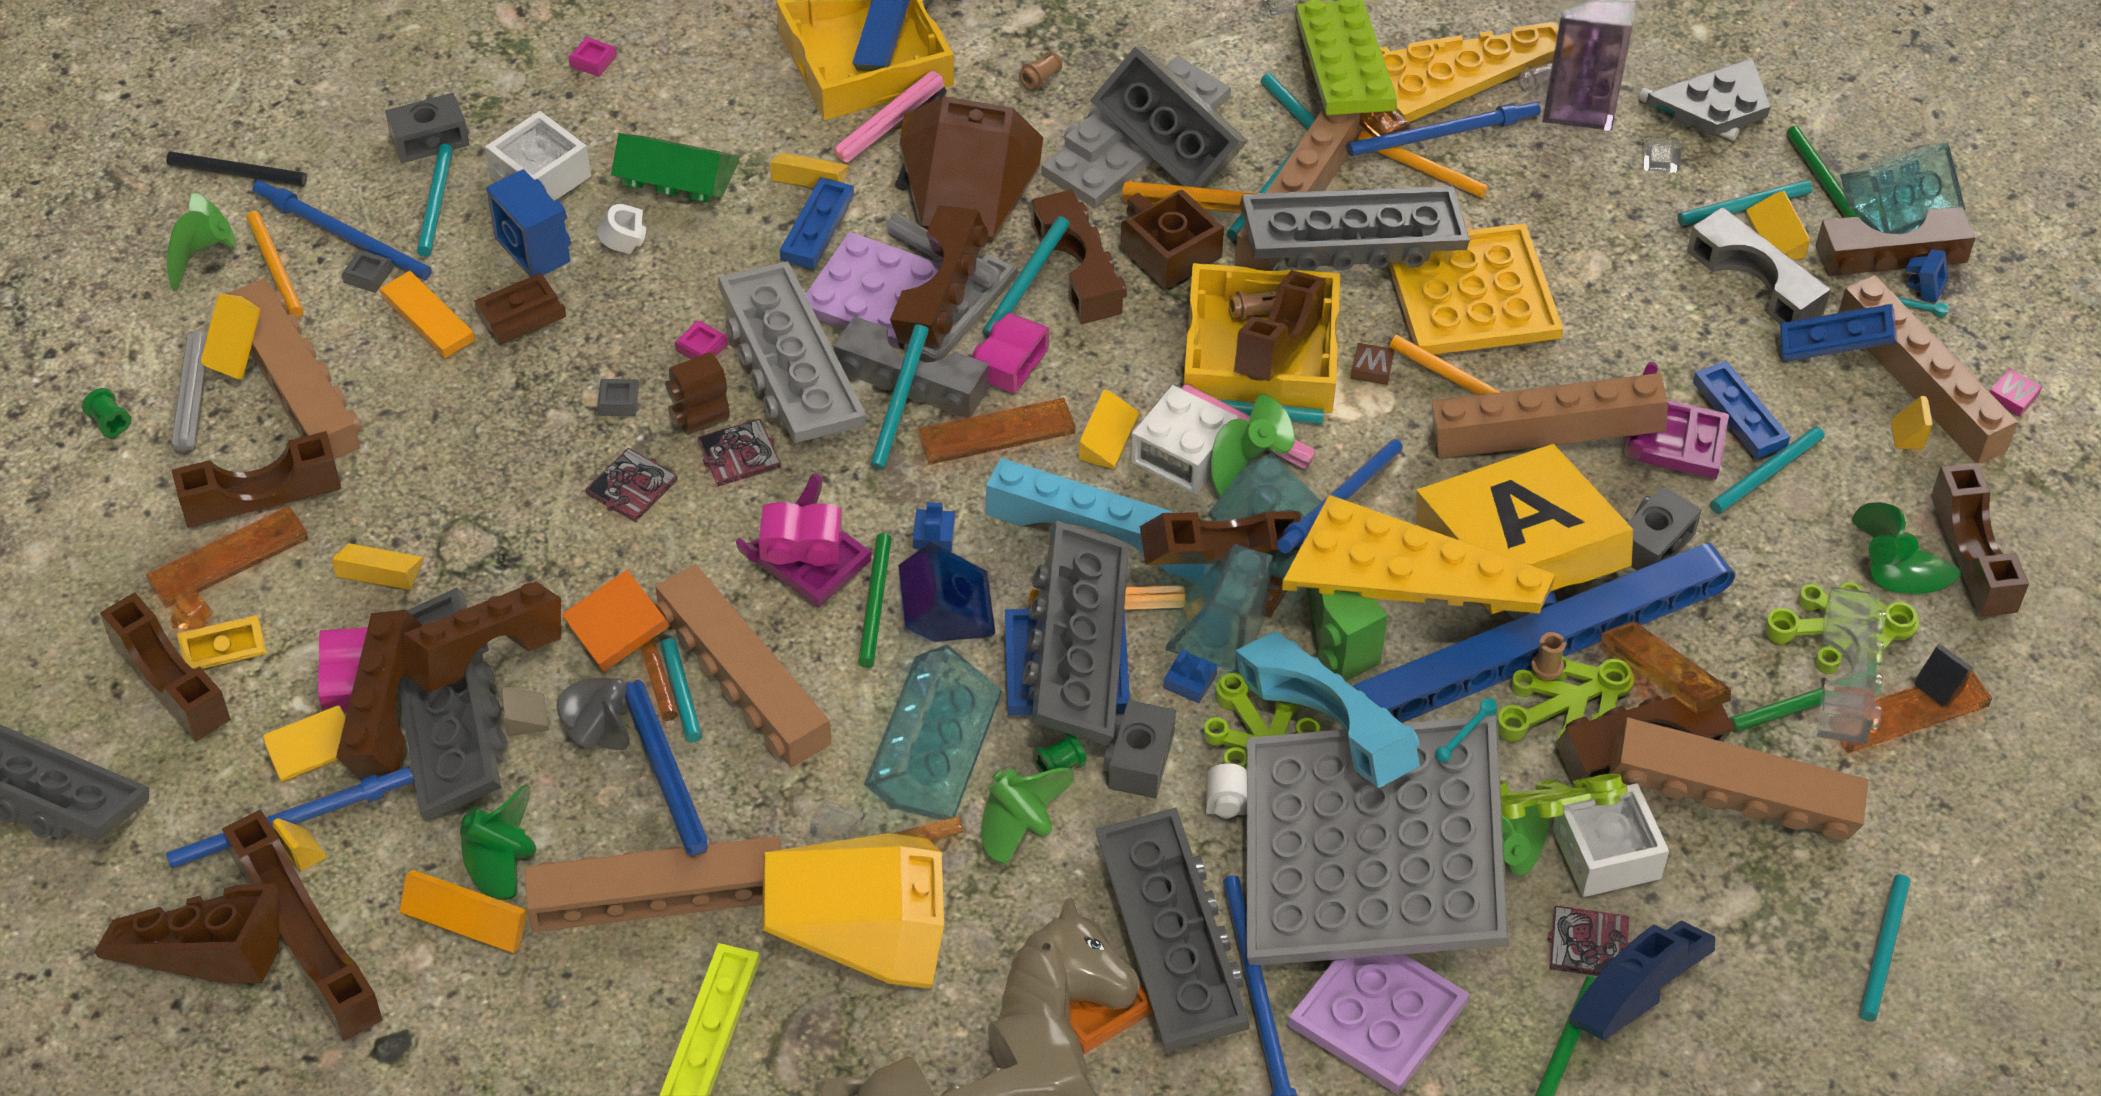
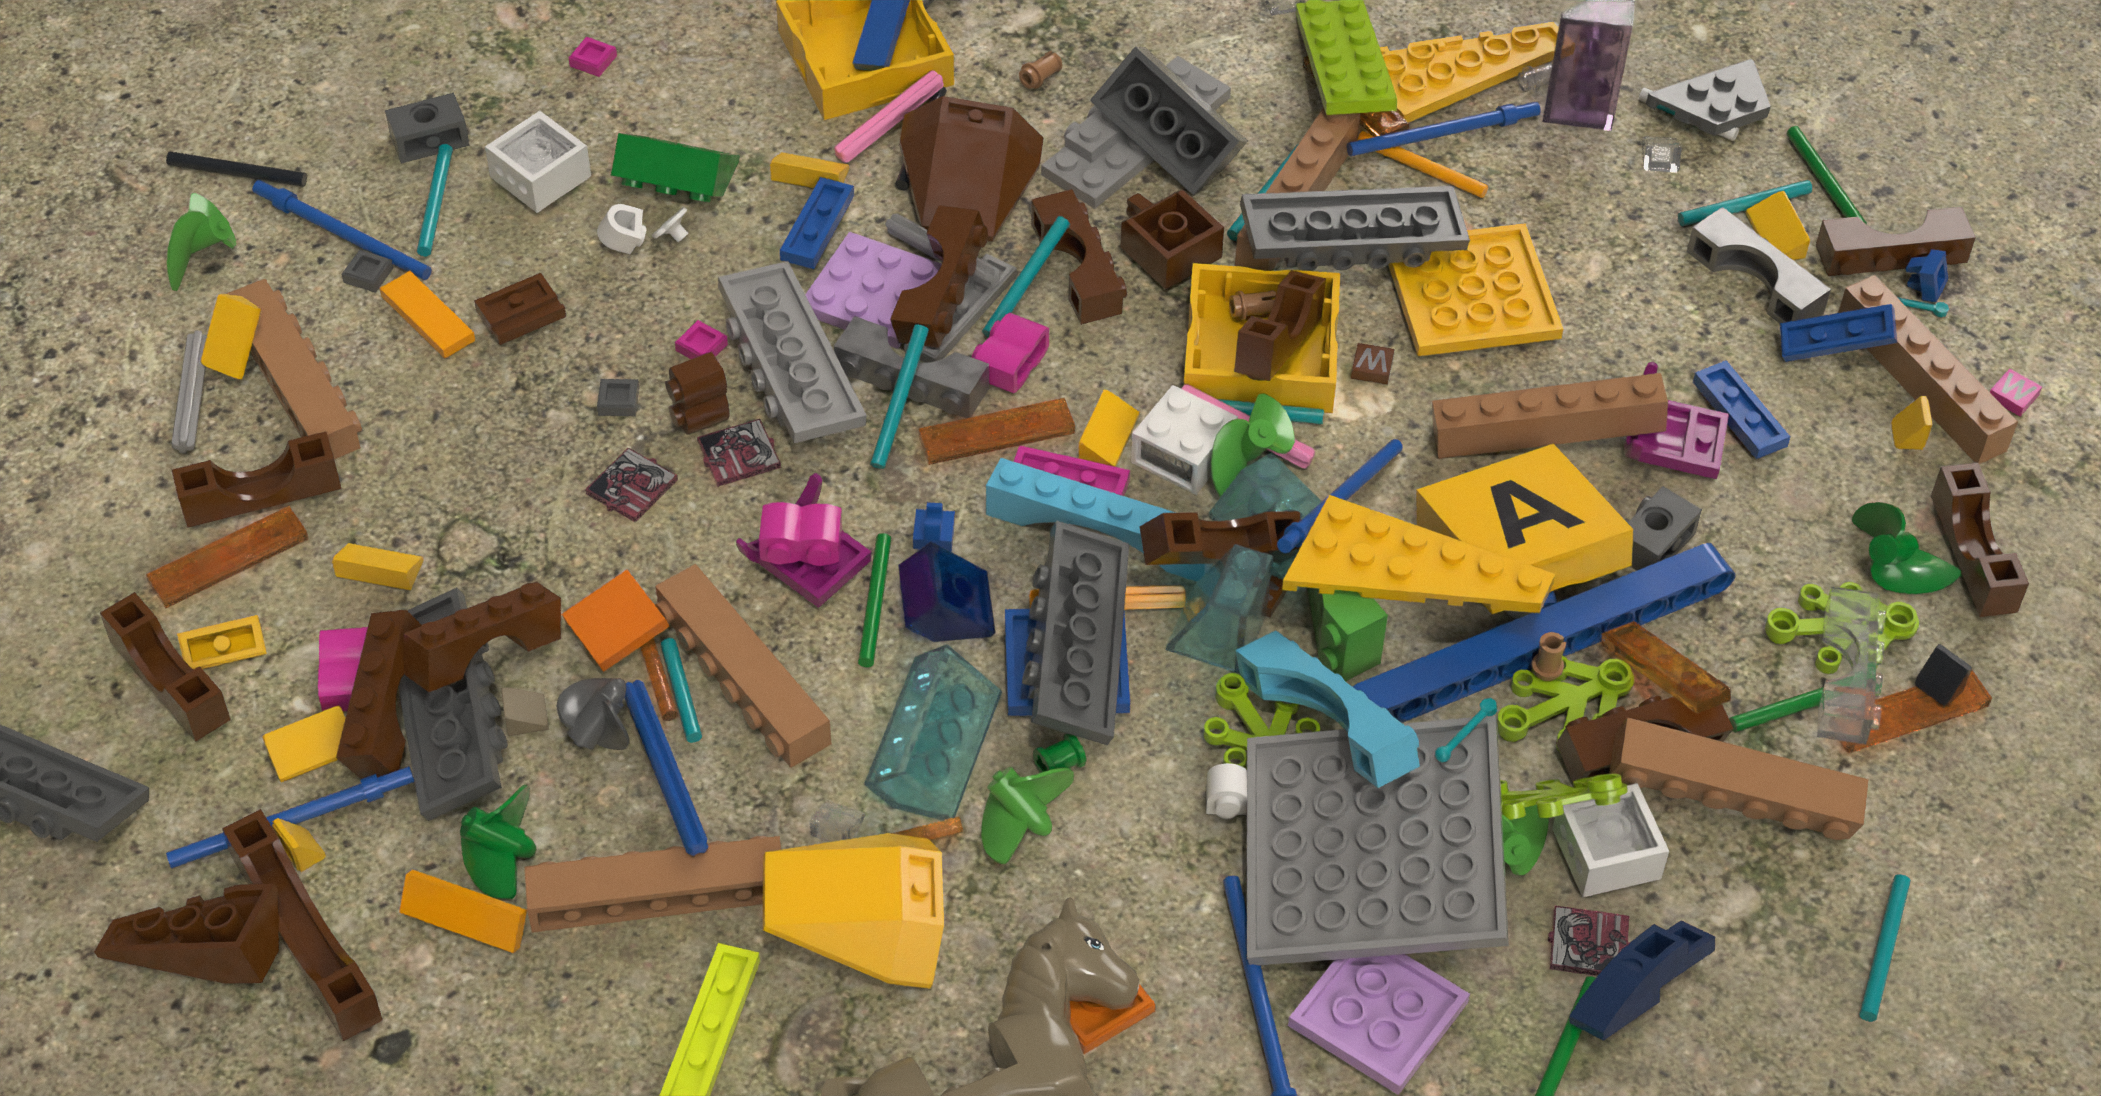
green bush [82,388,132,438] -> none
clear orange plate [170,589,213,630] -> none
light orange bar [246,211,304,318] -> none
blue brick [486,169,571,277] -> none
dark grey plate [1096,807,1250,1052] -> none
dark grey brick [1103,700,1176,799] -> none
light orange axle [1122,181,1260,213] -> none
blue tile [1163,649,1218,703] -> none
teal bar [1260,73,1316,130] -> none
light orange bar [1389,334,1501,395] -> none
teal bar [1710,426,1825,514] -> none
clear light blue slope [1840,141,1966,234] -> none
none -> white plant [652,207,688,242]
none -> dark pink plate [1013,445,1130,496]

